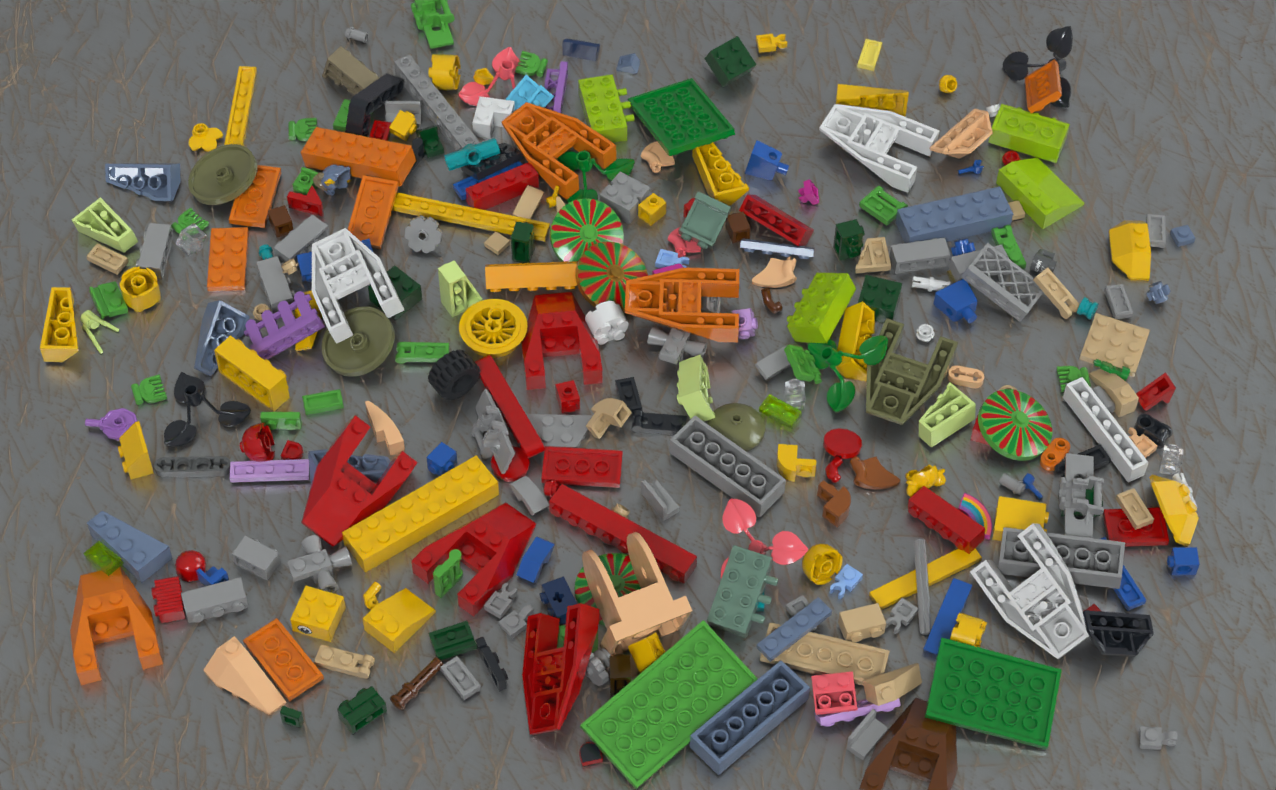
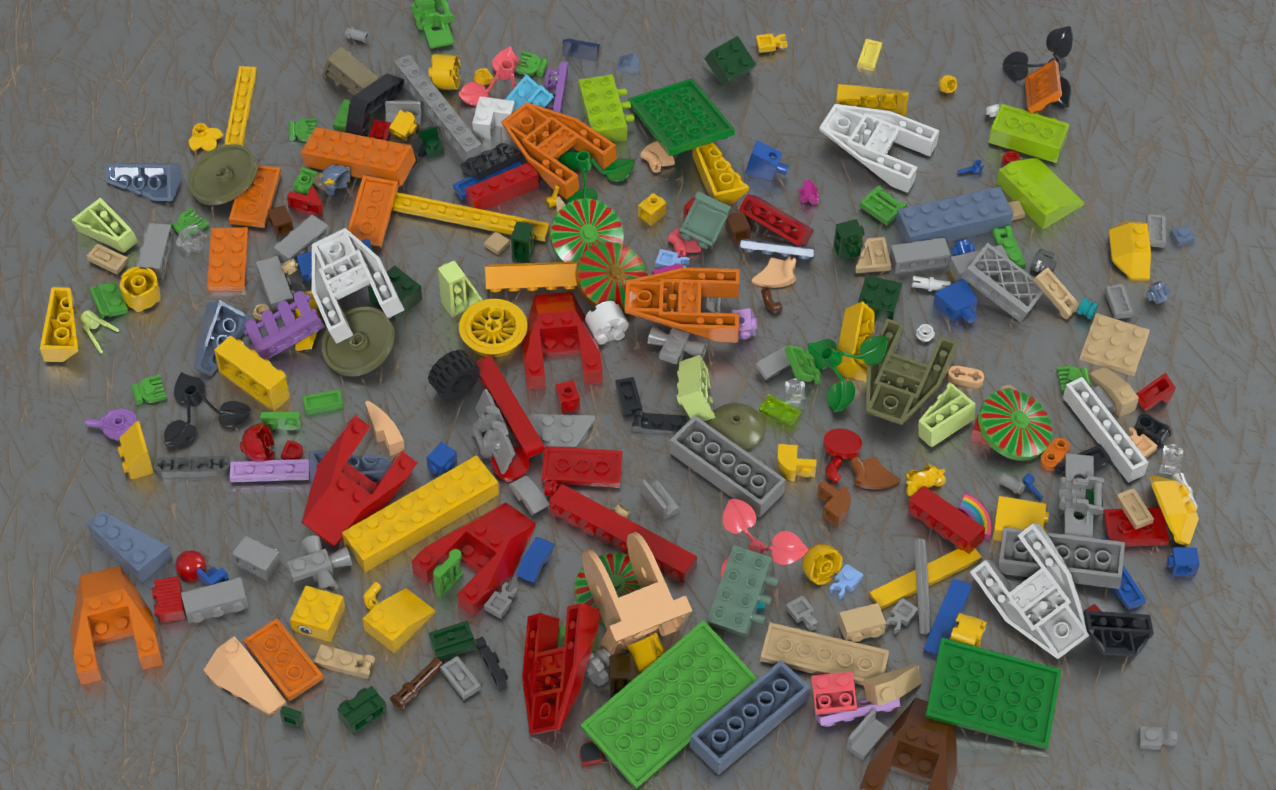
clear neon green plate [83,541,124,576] -> none
teal pin [258,244,274,260] -> none
bright green plate [395,342,450,364] -> none
light grey plant [404,215,443,253] -> none
teal piece [444,138,500,171] -> none
light grey plate [499,604,534,639] -> none
tan slope [513,185,544,219] -> none
dark blue brick [539,576,577,626] -> none
tan brick [586,398,632,439] -> none
light grey piece [600,172,650,224] -> none
sand blue plate [757,597,832,662] -> none
lime piece [787,272,856,343] -> none
light nougat wedge [930,109,993,159] -> none
green piece [1093,359,1130,381] -> none

